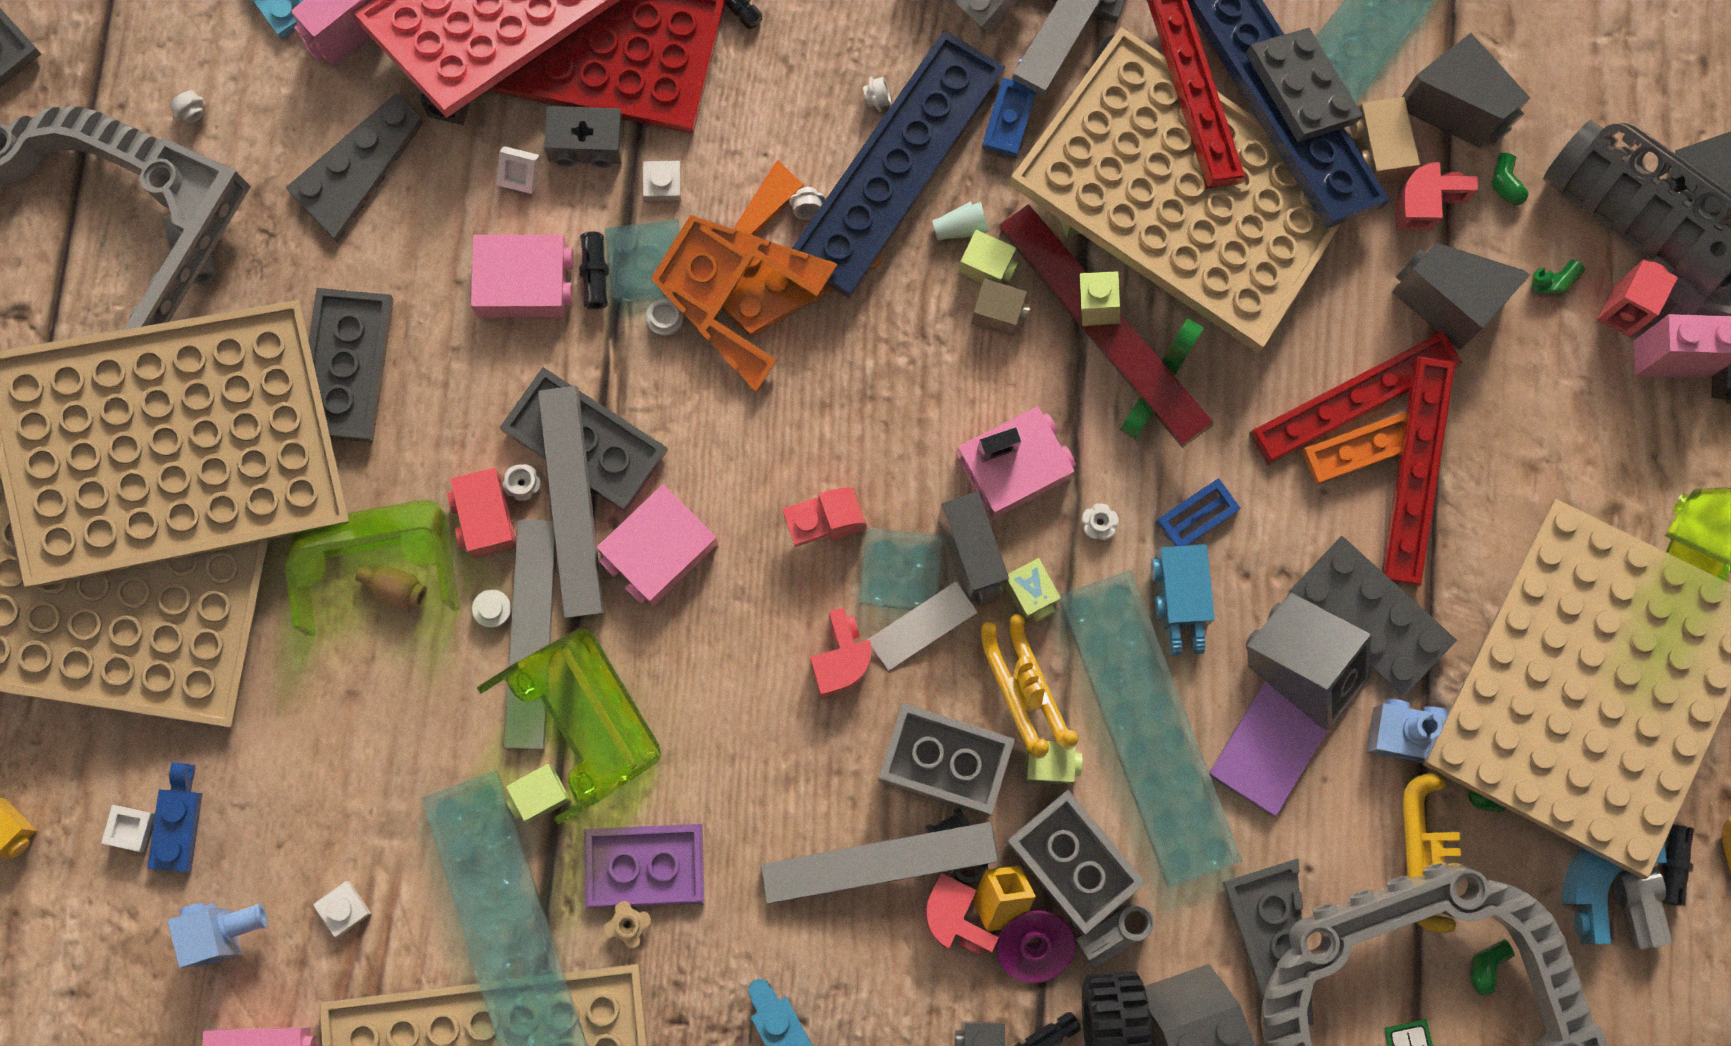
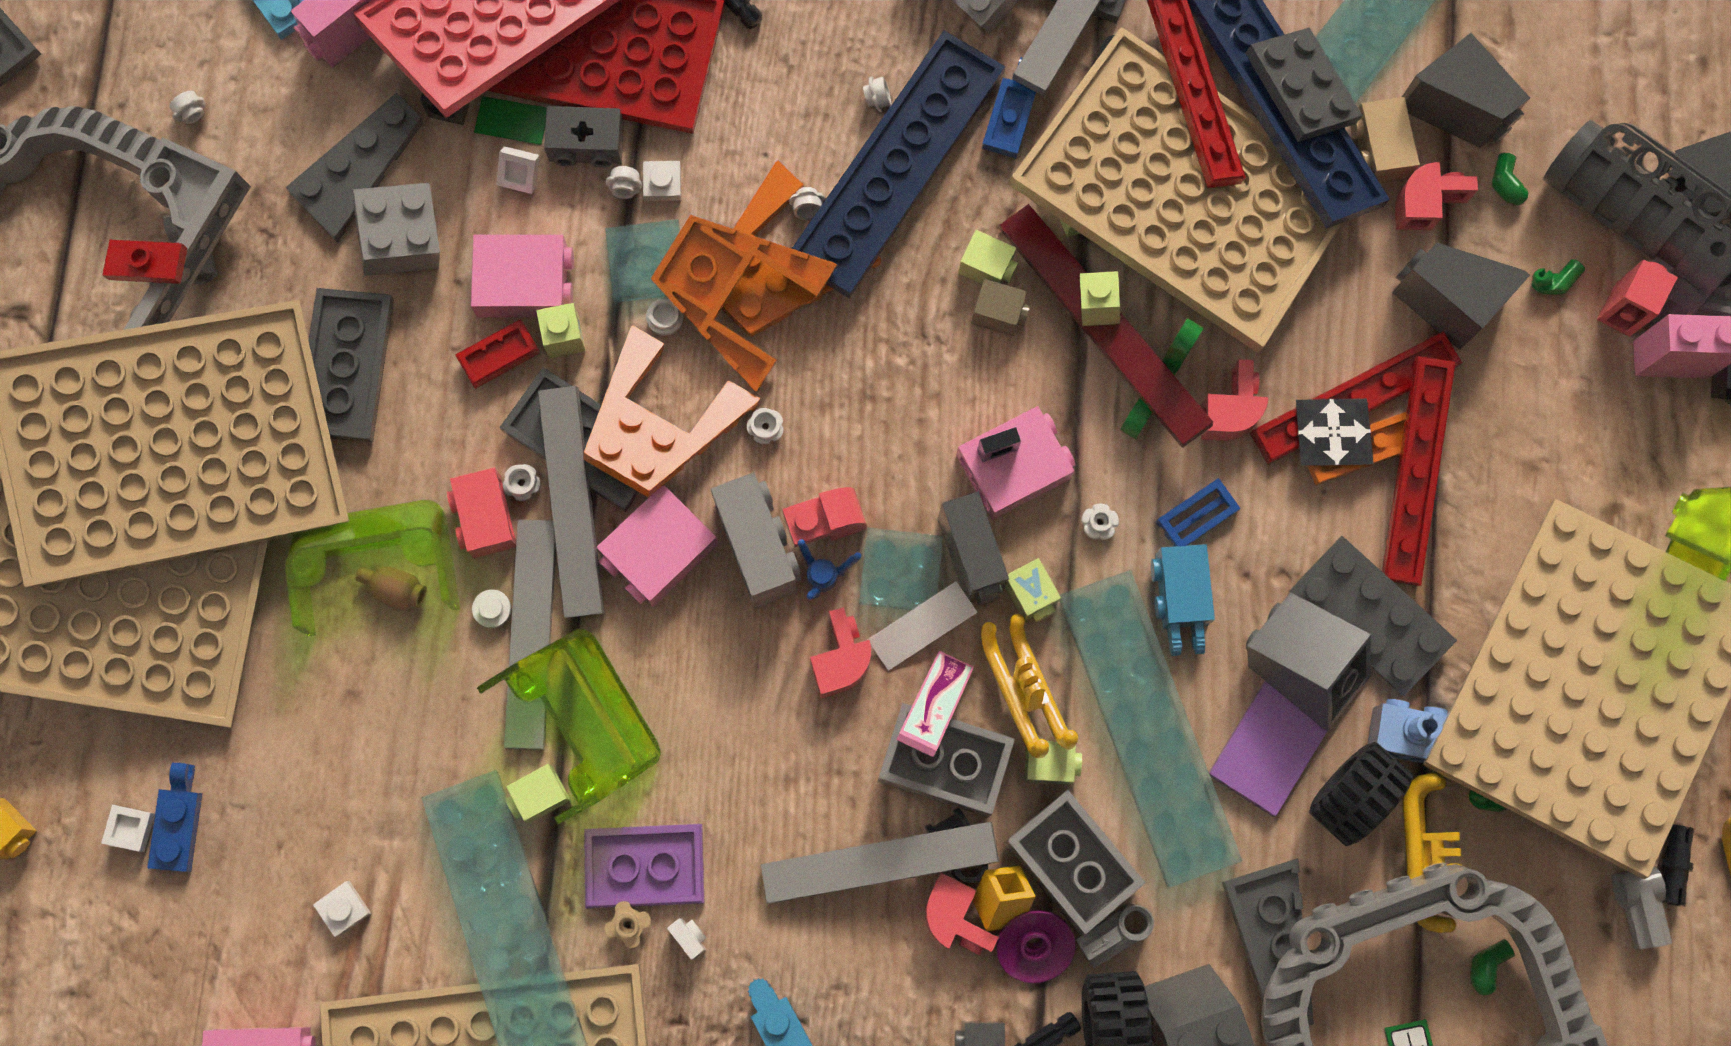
light blue brick [167,903,268,968] -> none
black pin [579,231,609,310] -> none
light aqua cone [932,201,989,241] -> none
dark azure arch [1562,843,1667,944] -> none
none -> red plate [102,239,188,284]
none -> light grey brick [353,183,440,276]
none -> red plate [455,319,540,389]
none -> green sticker [474,96,547,145]
none -> yellowish green brick [536,303,586,358]
none -> wing [583,325,760,498]
none -> white plate [606,166,642,199]
none -> white plate [667,918,706,960]
none -> light grey brick [711,472,801,609]
none -> white plate [747,408,784,444]
none -> blue plant [798,539,861,600]
none -> slope [897,651,974,757]
none -> coral brick [1201,359,1268,441]
none -> black sticker [1296,398,1374,466]
none -> black tyre [1309,741,1413,846]

